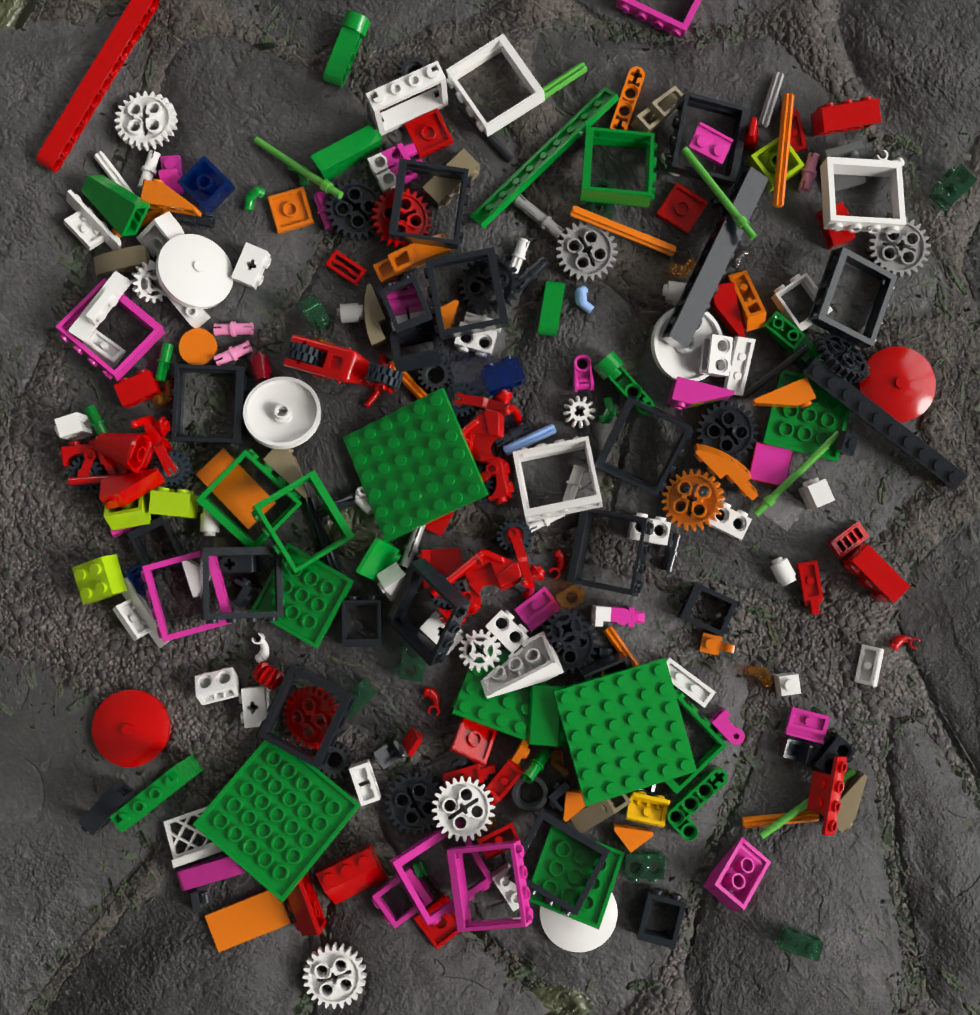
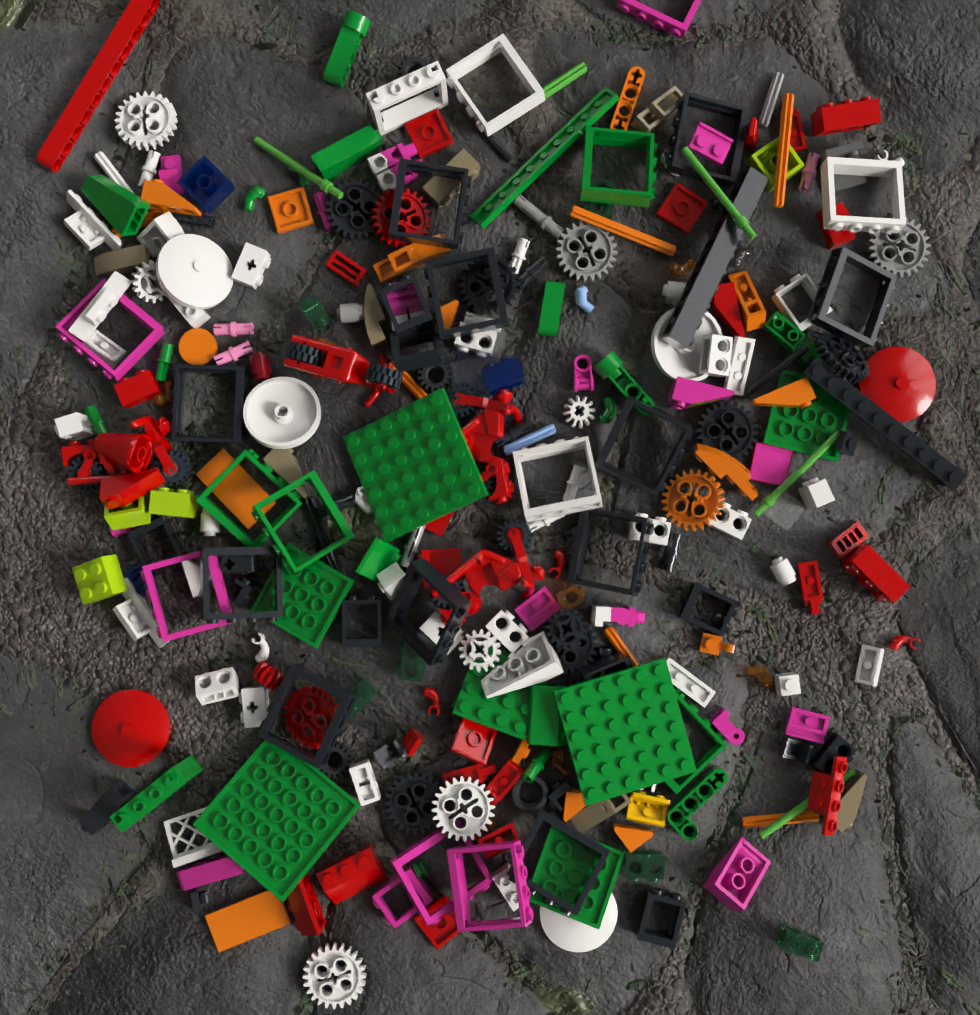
clear green brick [929,164,978,212] -> none

